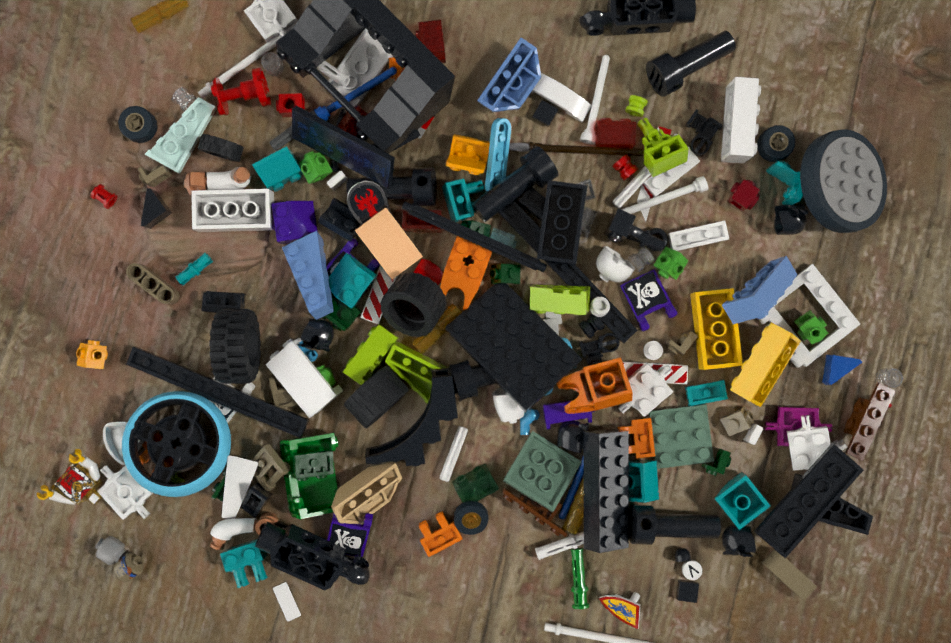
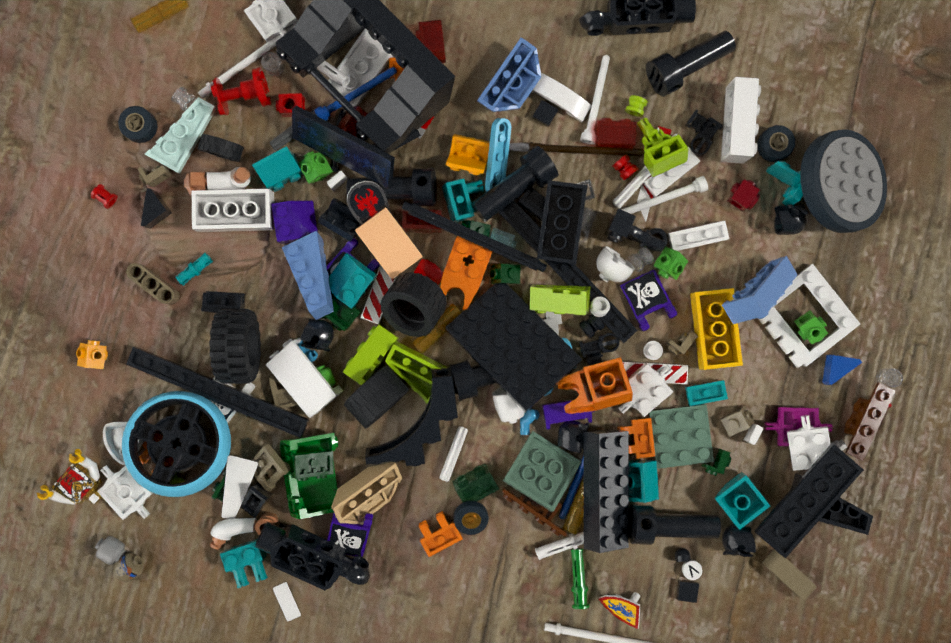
yellow brick [730,322,801,407] -> none

